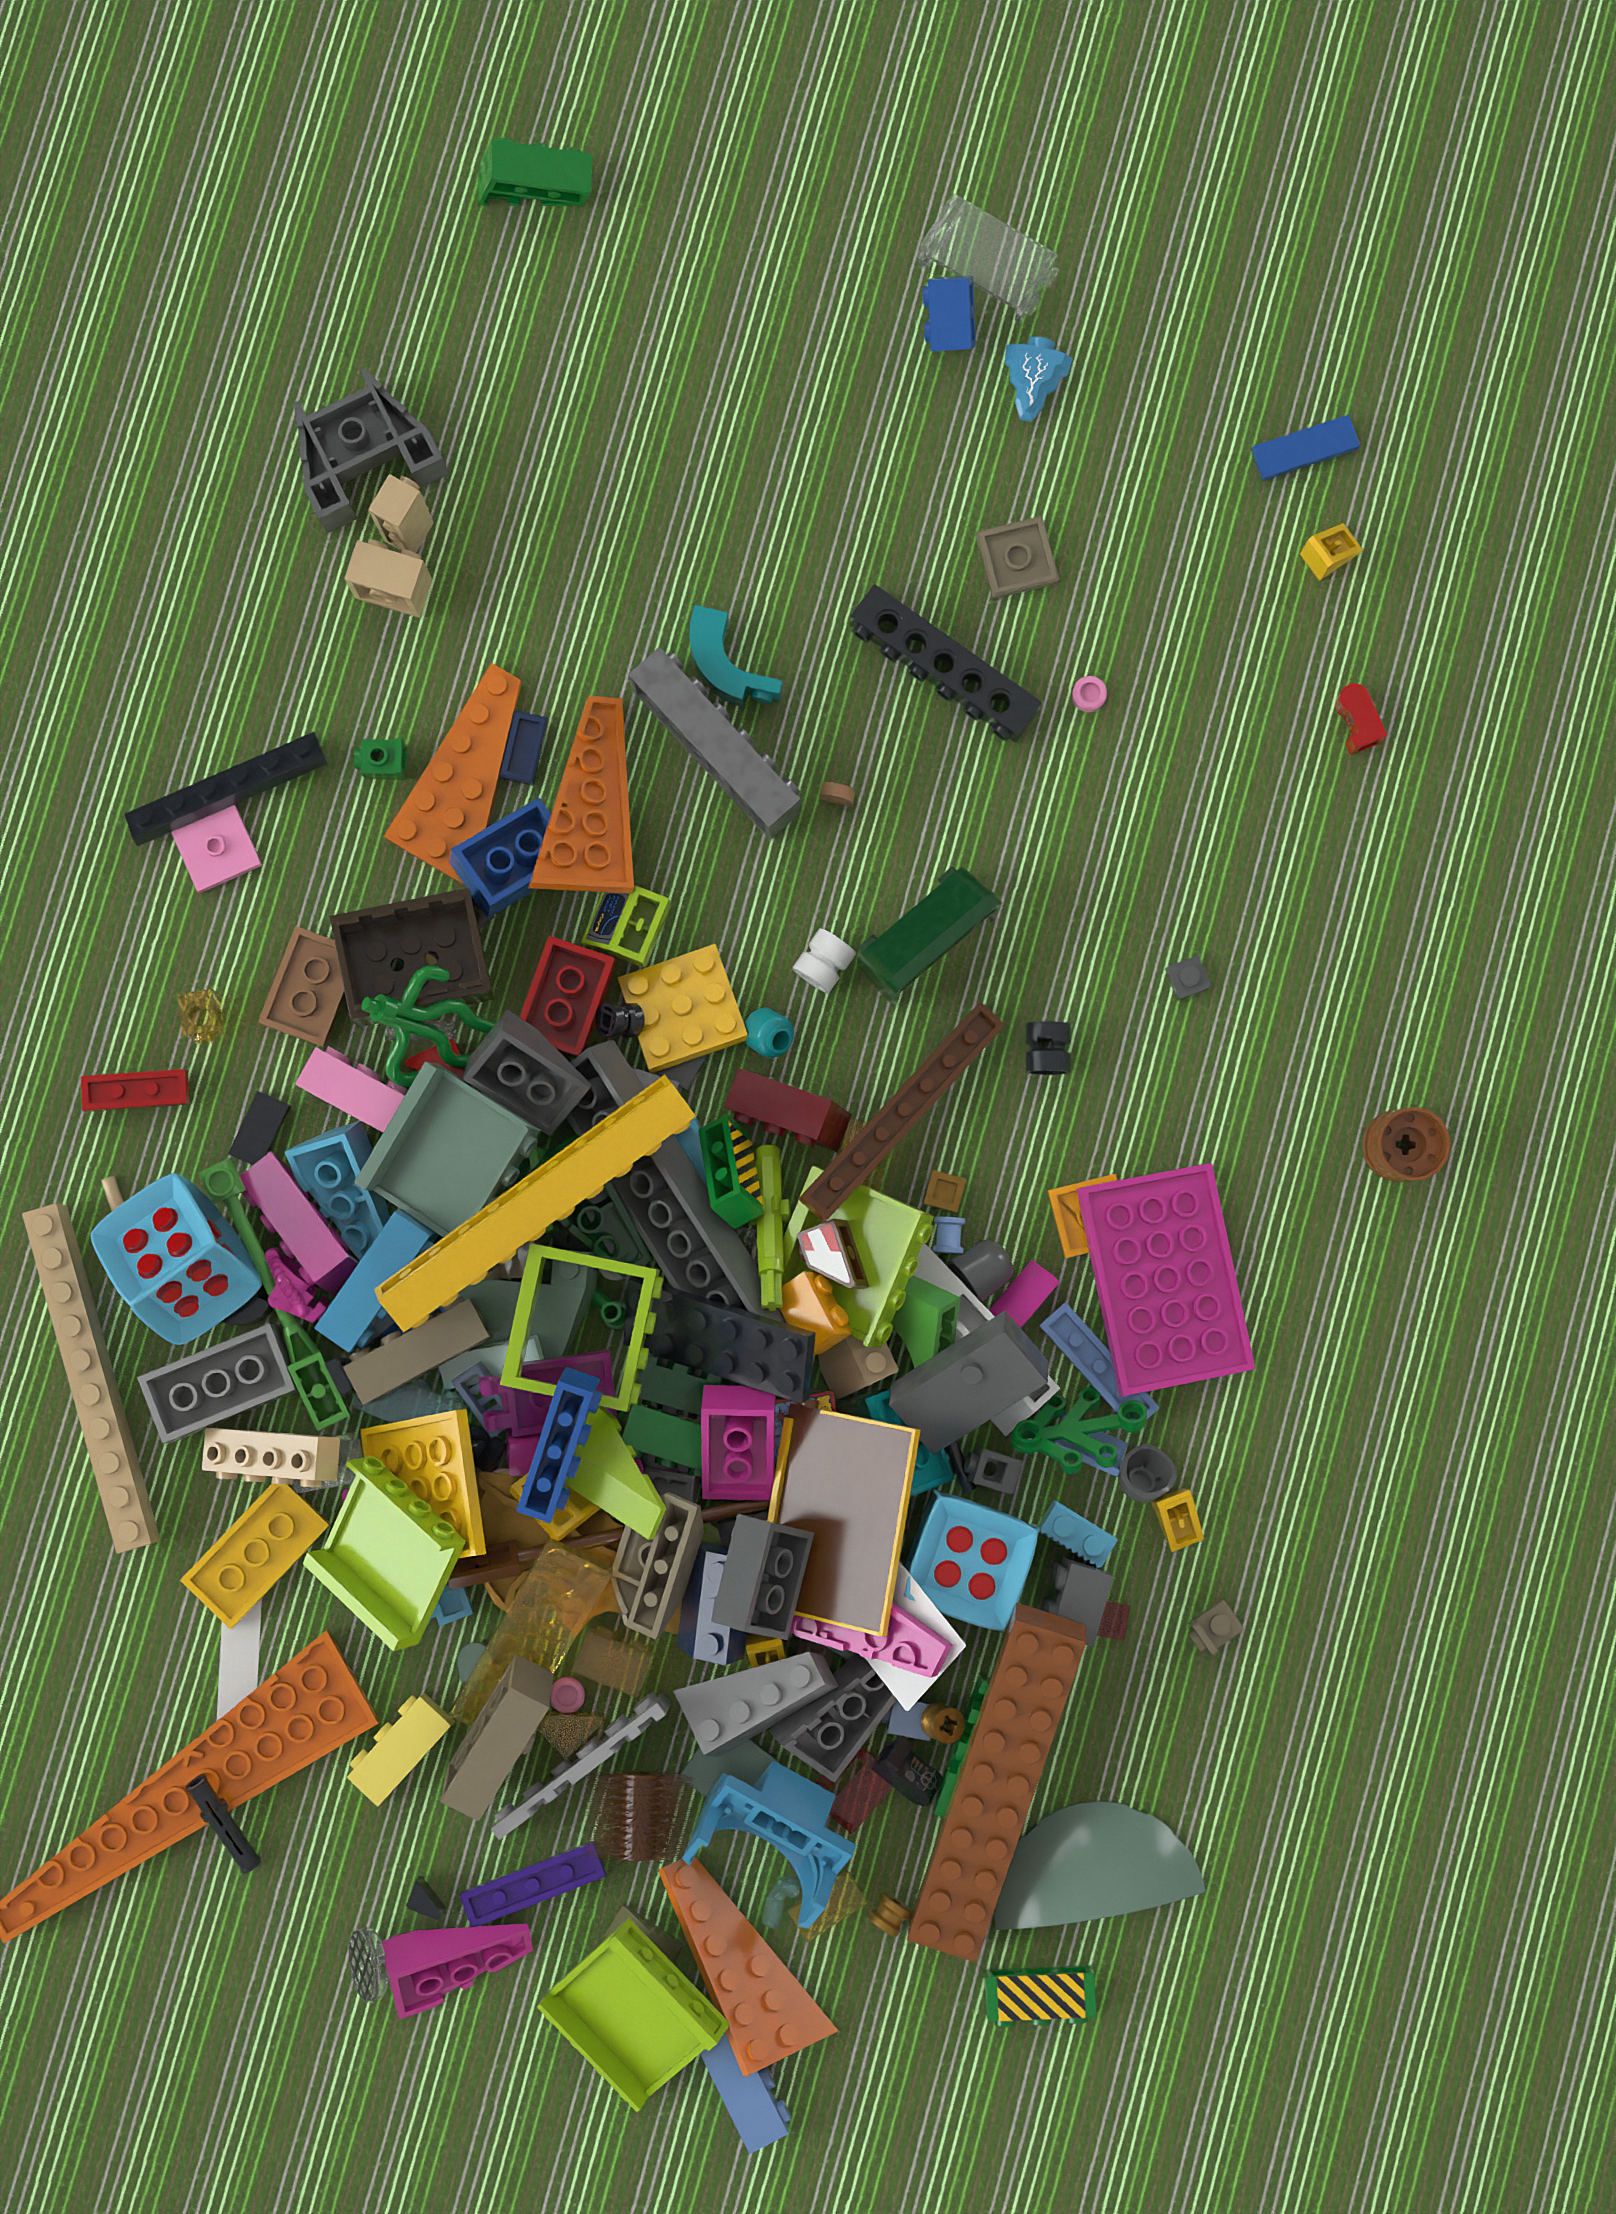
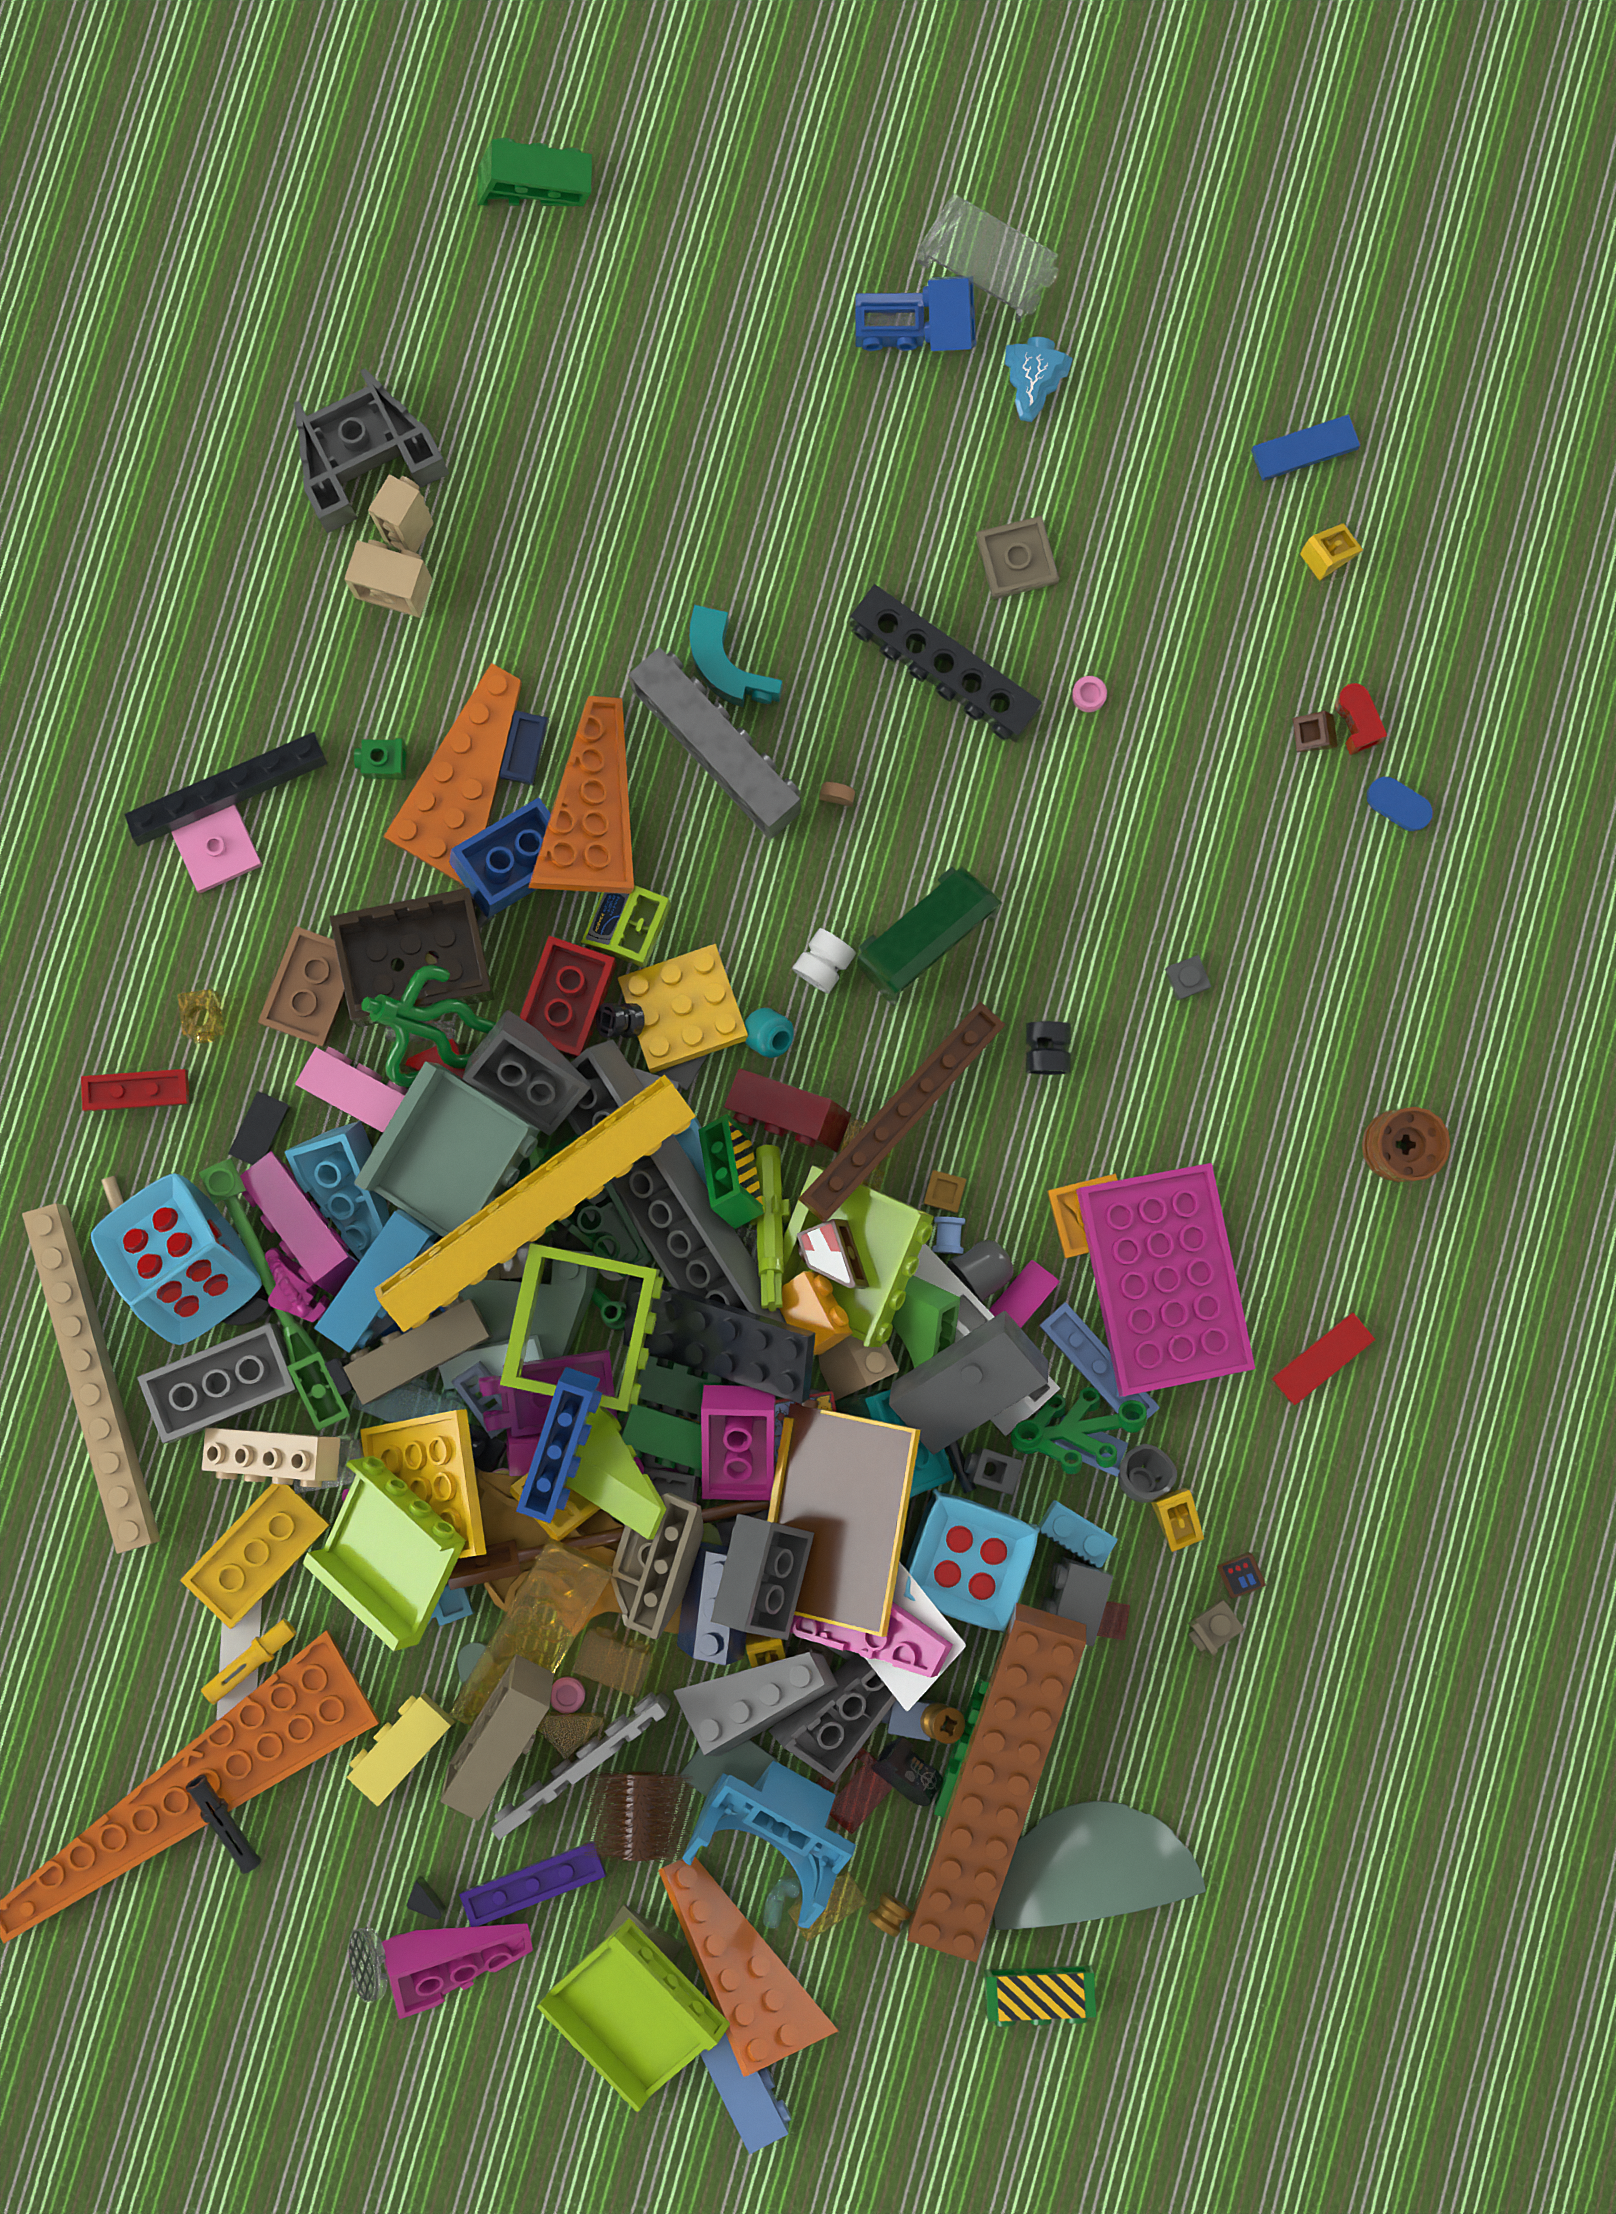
none -> yellow pin [201,1618,297,1705]
none -> blue window [855,293,924,351]
none -> slope [1216,1552,1266,1599]
none -> red tile [1270,1312,1376,1406]
none -> reddish brown slope [1292,711,1337,752]
none -> blue tile [1366,777,1432,831]

